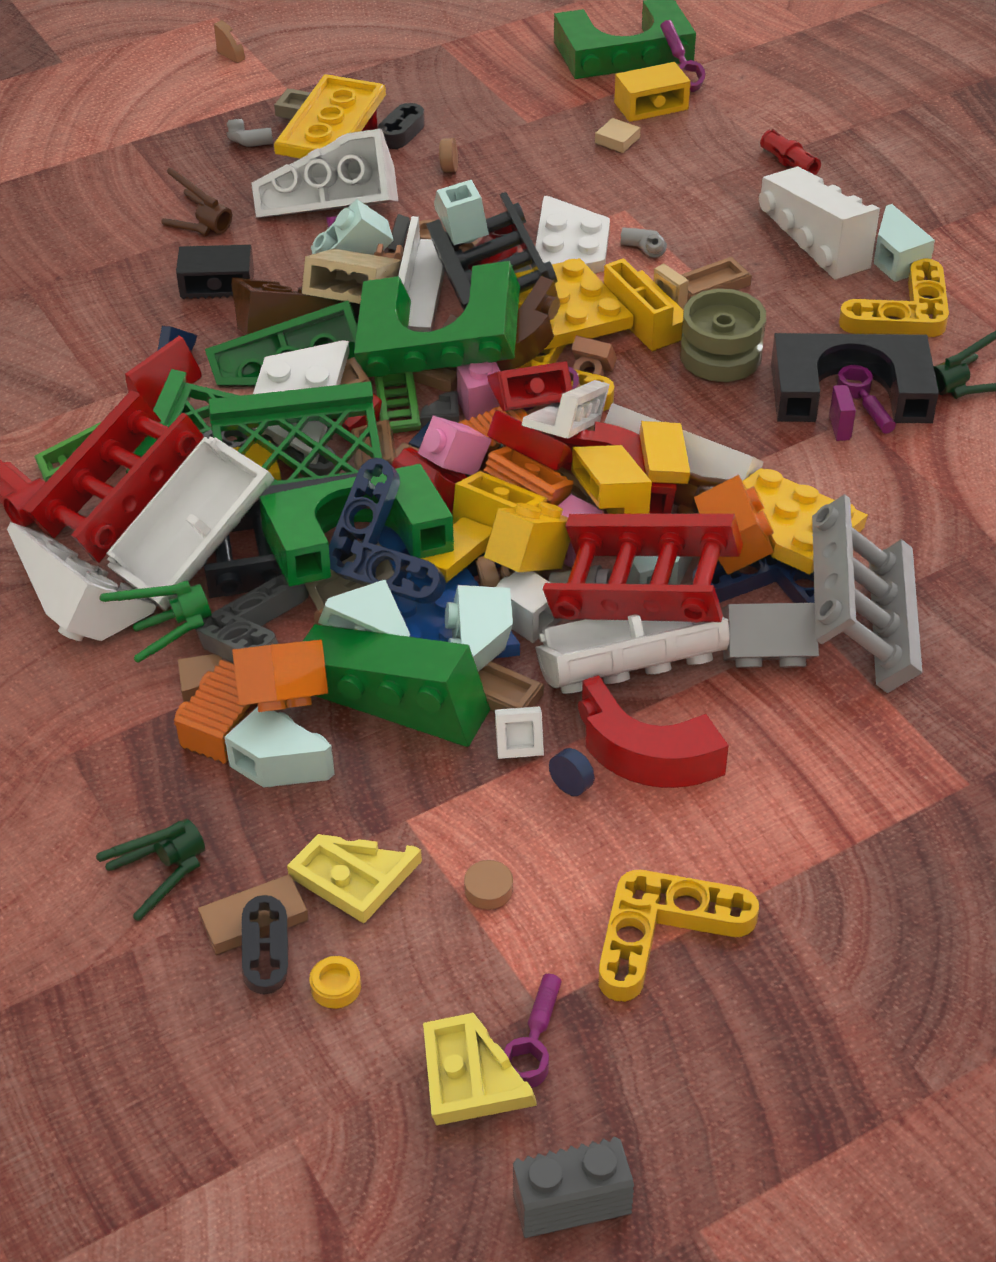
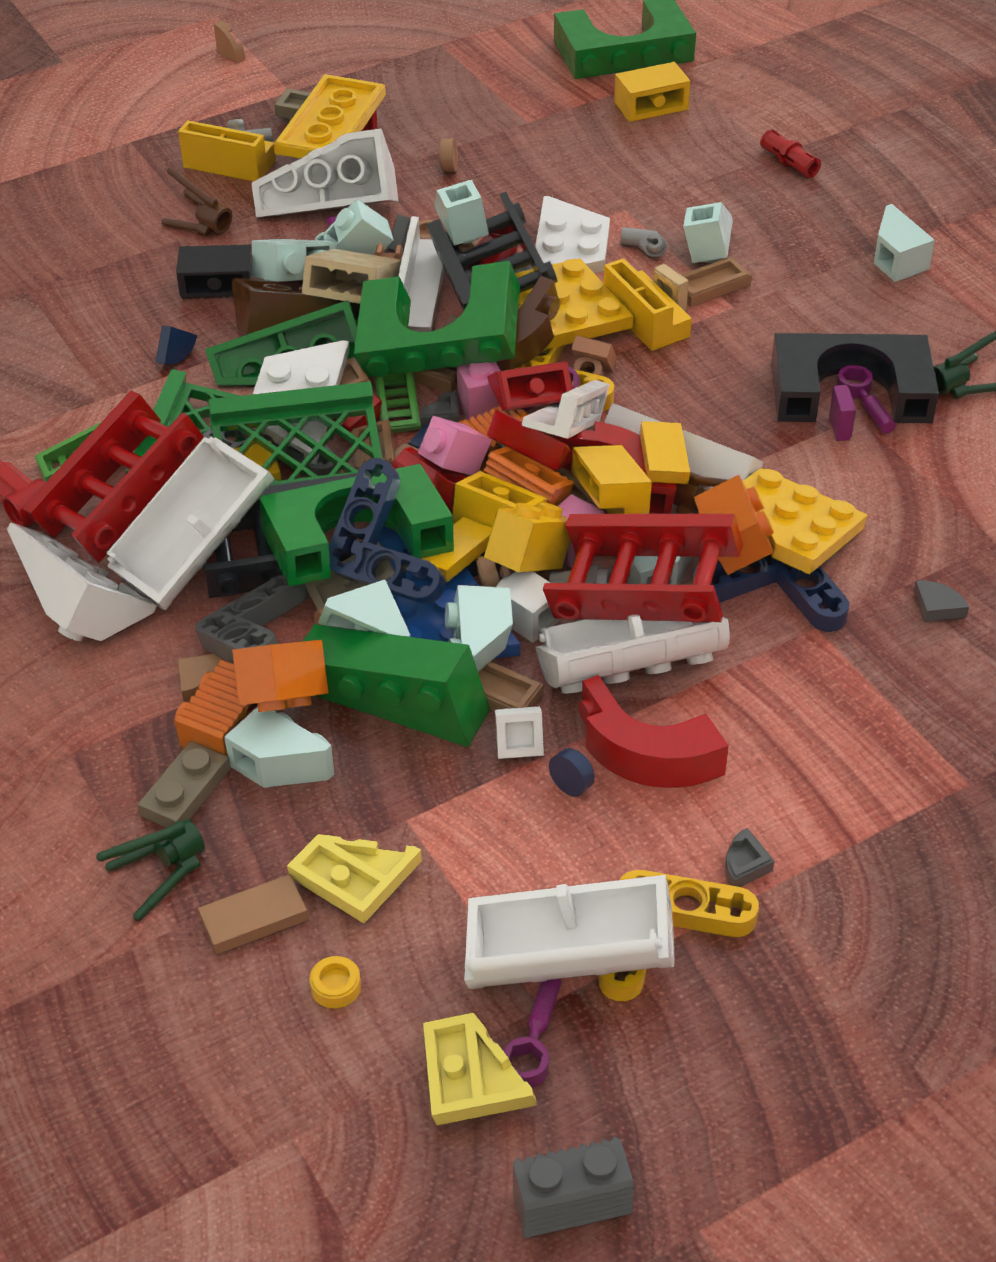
green plant [99,580,212,663] -> none
red slope [125,336,202,410] -> none
black beam [242,895,288,994] -> none
black beam [378,103,425,149] -> none
medium nougat tile [464,860,513,910] -> none
tan tile [595,118,641,153] -> none
magenta piece [660,20,706,92] -> none
olive wheel [680,288,766,382] -> none
light grey brick [722,603,819,668] -> none
white wedge [759,167,880,280] -> none
light grey fence [812,494,923,693] -> none
yellow beam [839,258,949,337] -> none
none -> dark tan plate [137,741,231,828]
none -> yellow piece [178,120,276,182]
none -> light aqua slope [252,239,336,282]
none -> white container [464,875,674,989]
none -> light aqua slope [683,202,733,263]
none -> dark grey tile [725,828,775,887]
none -> dark grey tile [914,580,969,621]

